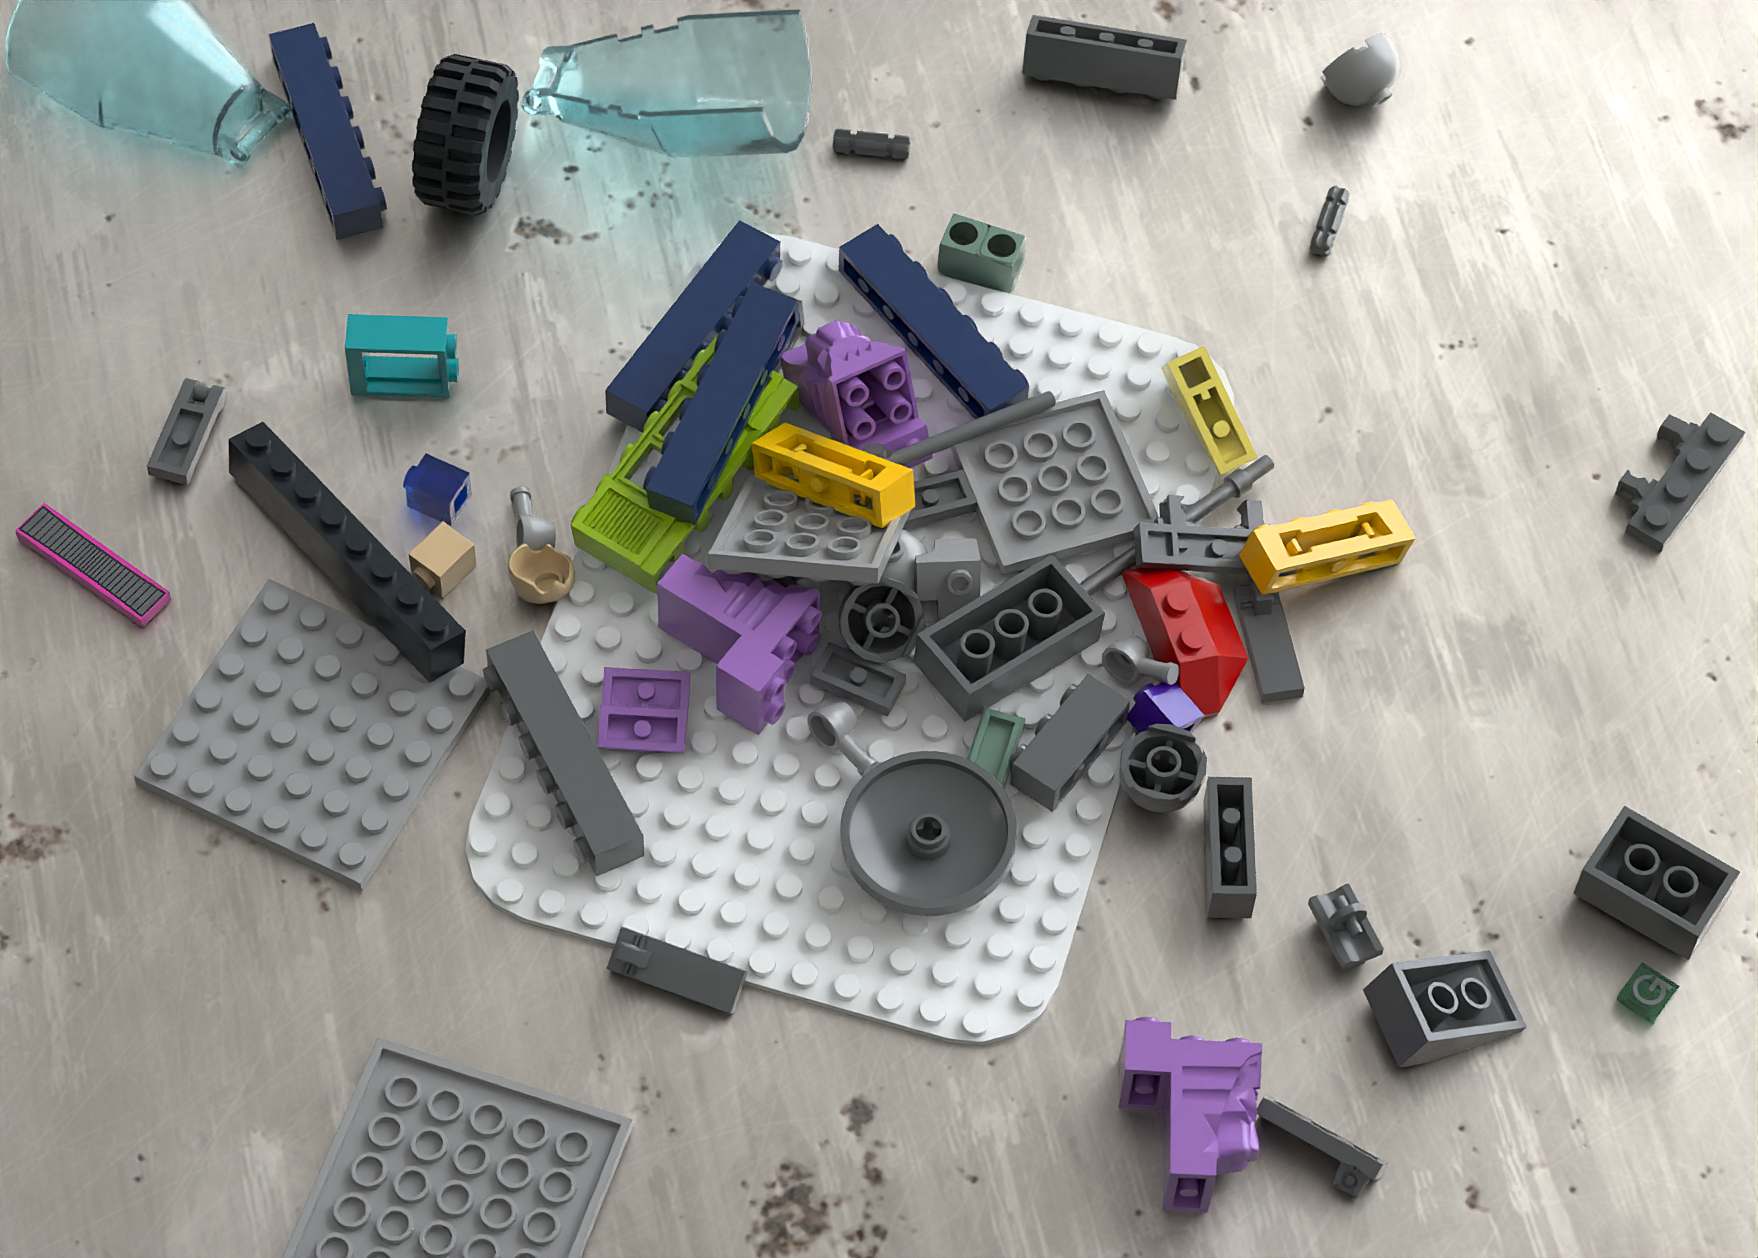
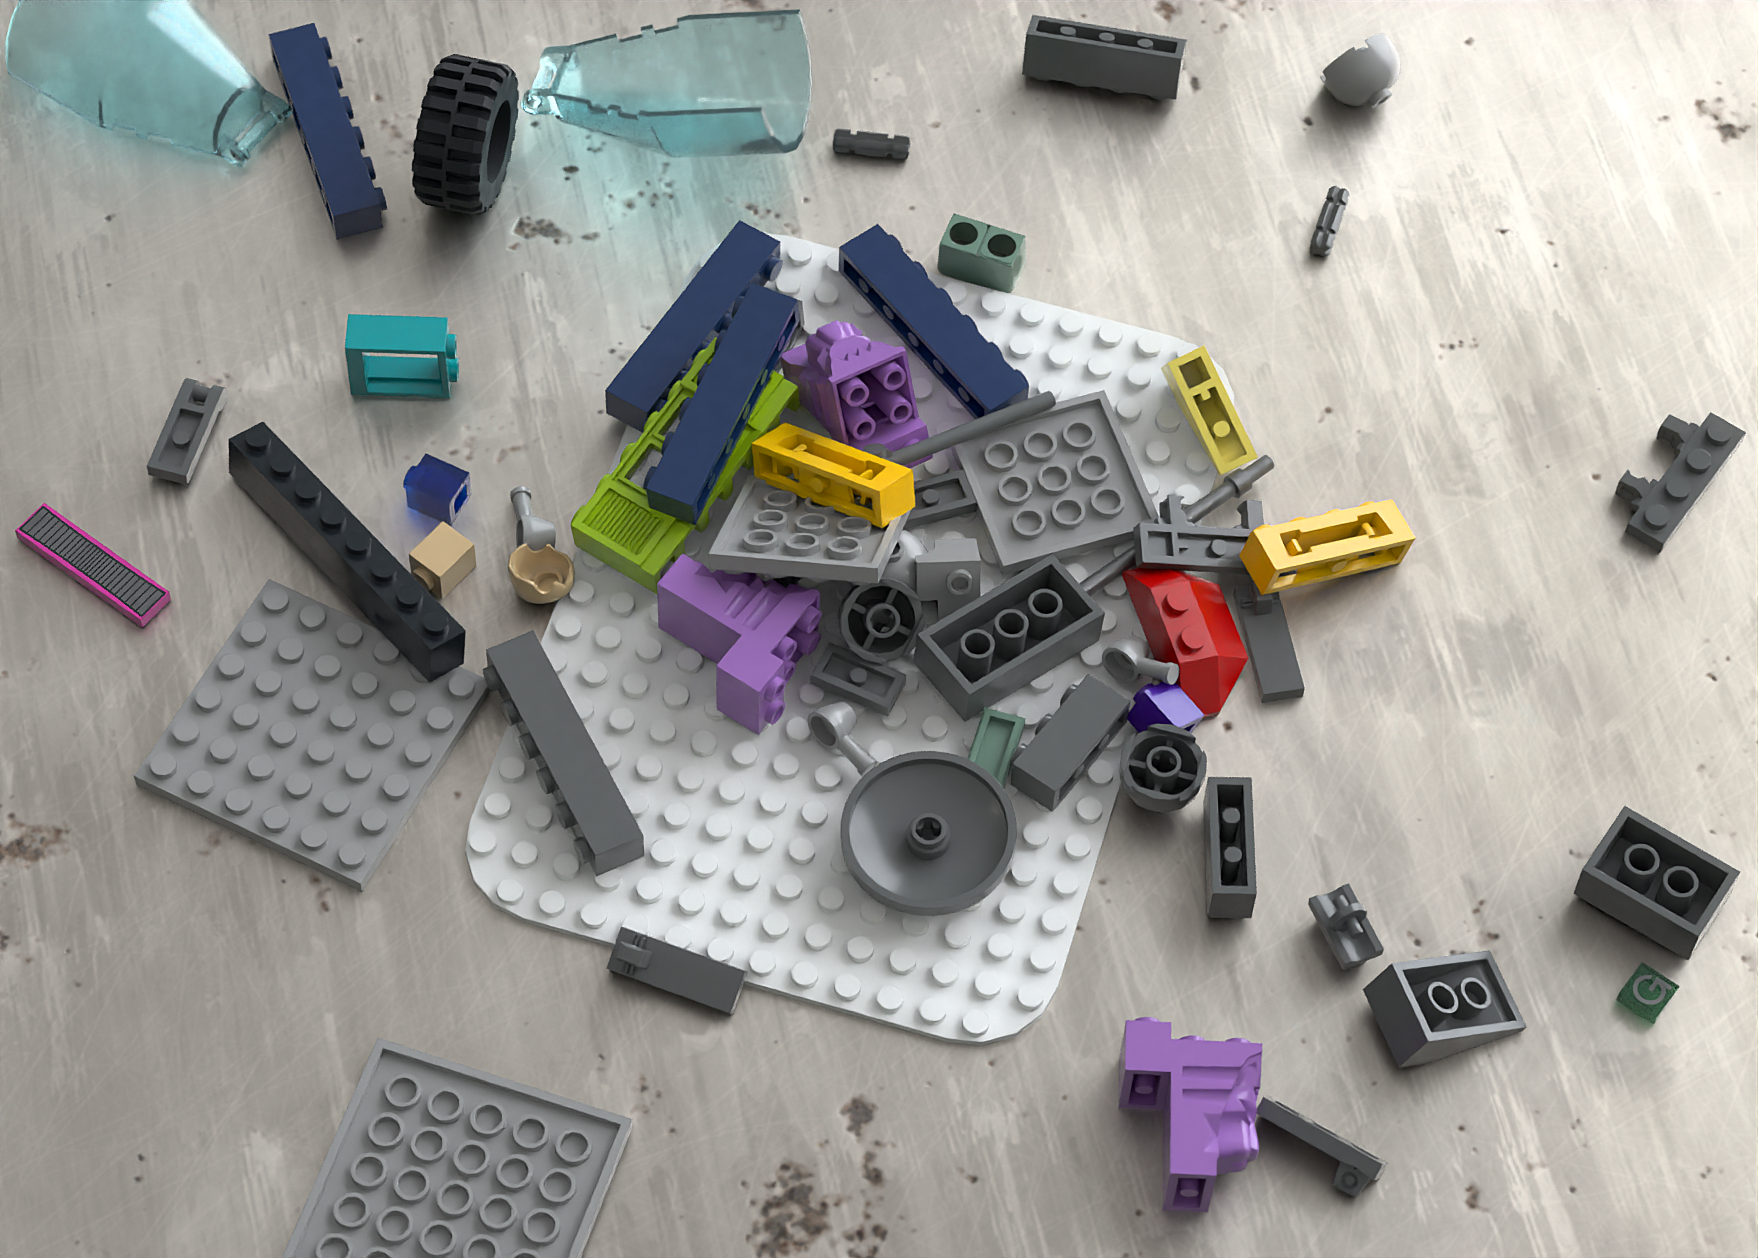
medium lavender slope [598,667,691,754] -> none

